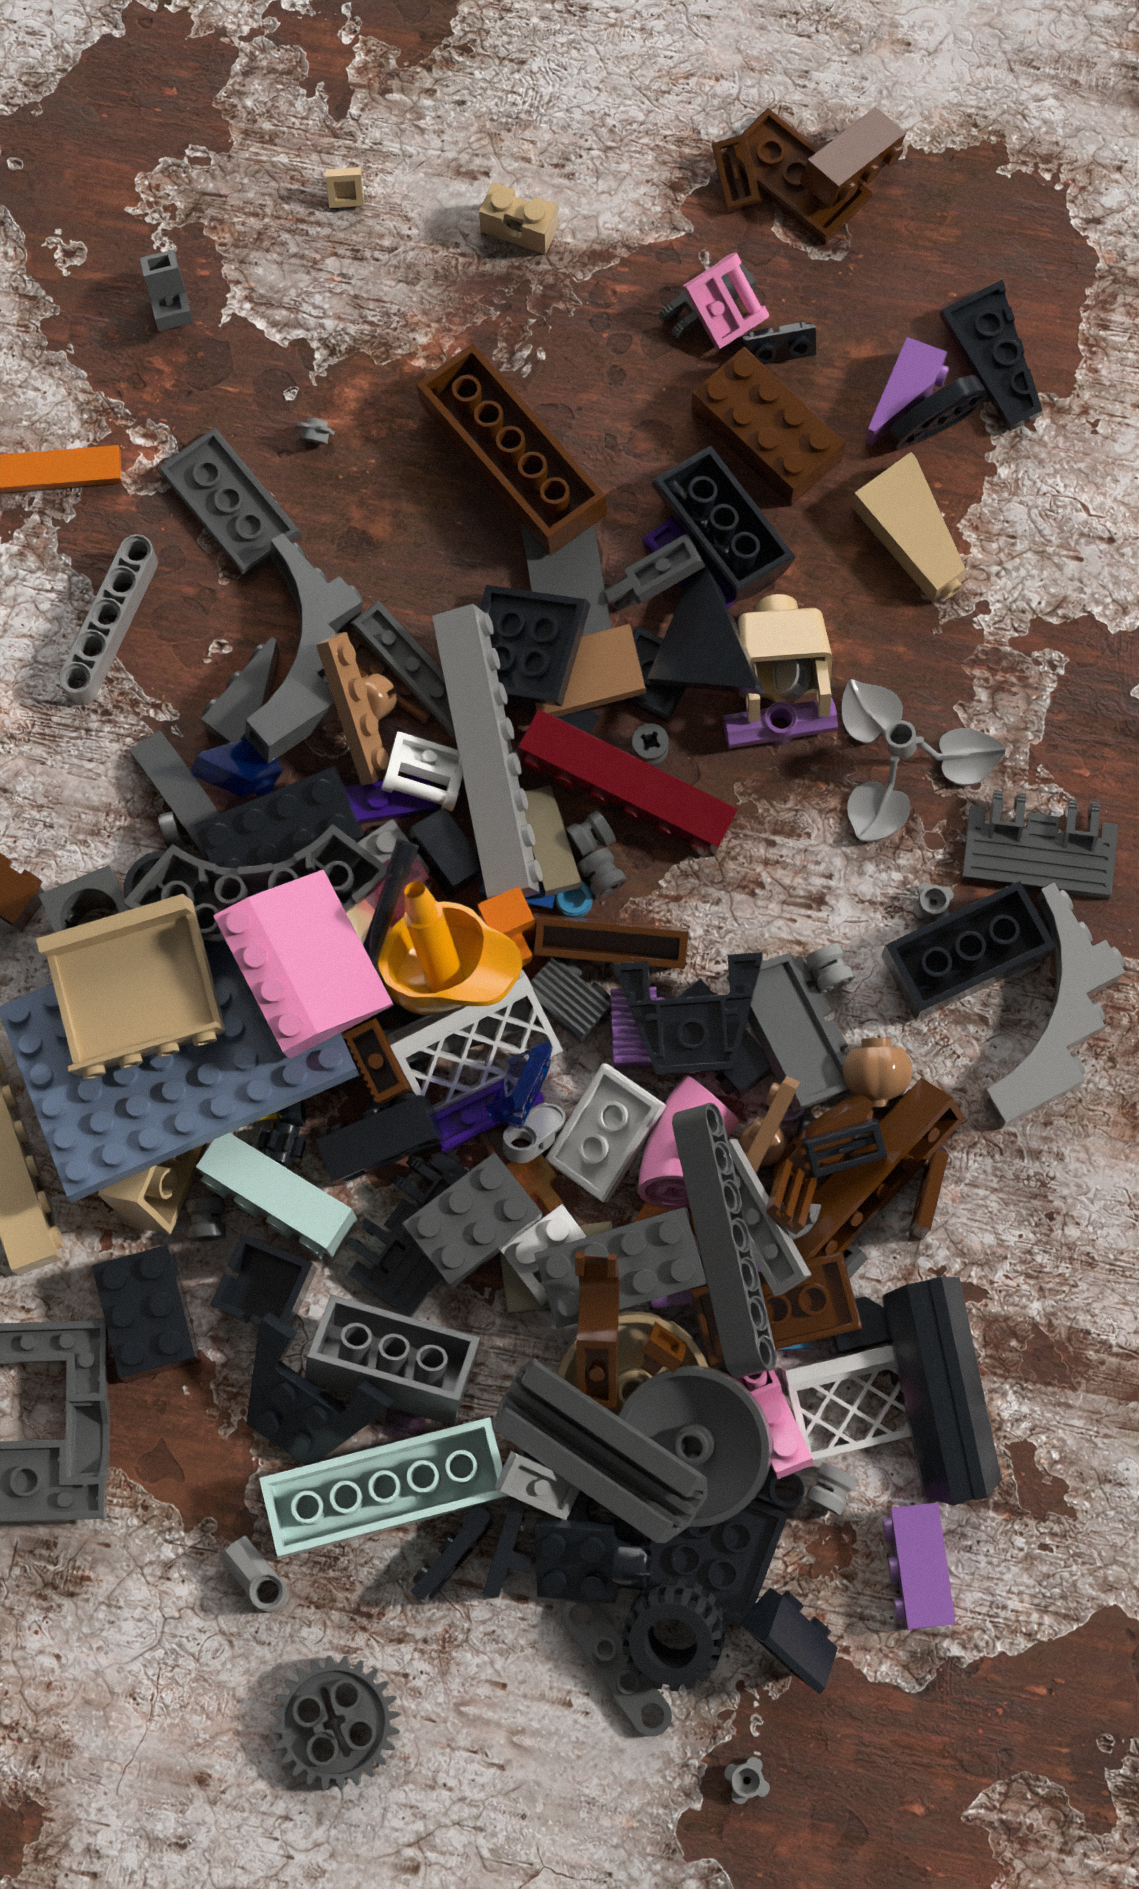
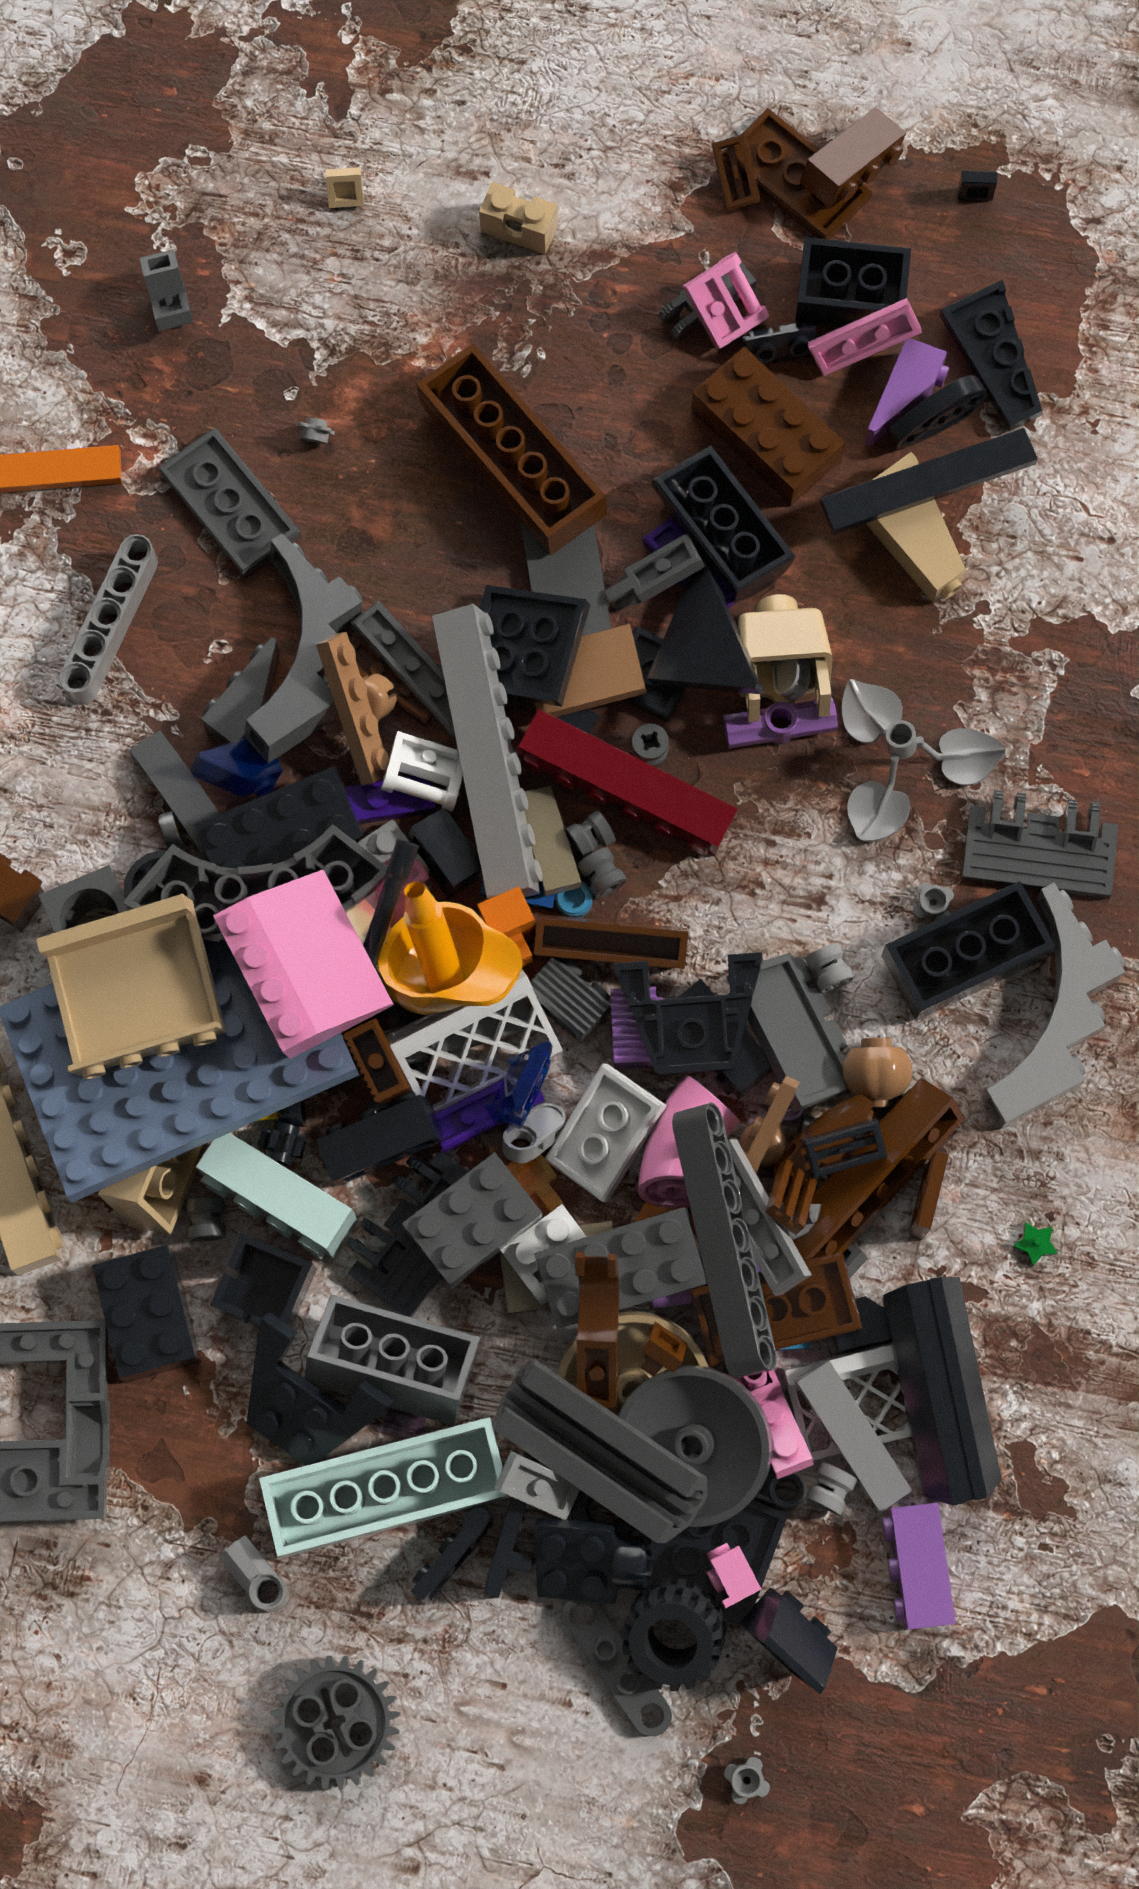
none -> bright pink brick [706,1543,761,1609]
none -> light grey tile [794,1359,912,1513]
none -> black brick [795,237,911,327]
none -> bright pink tile [808,298,922,376]
none -> black tile [820,428,1038,535]
none -> black tile [958,171,997,201]
none -> green piece [1013,1222,1058,1267]

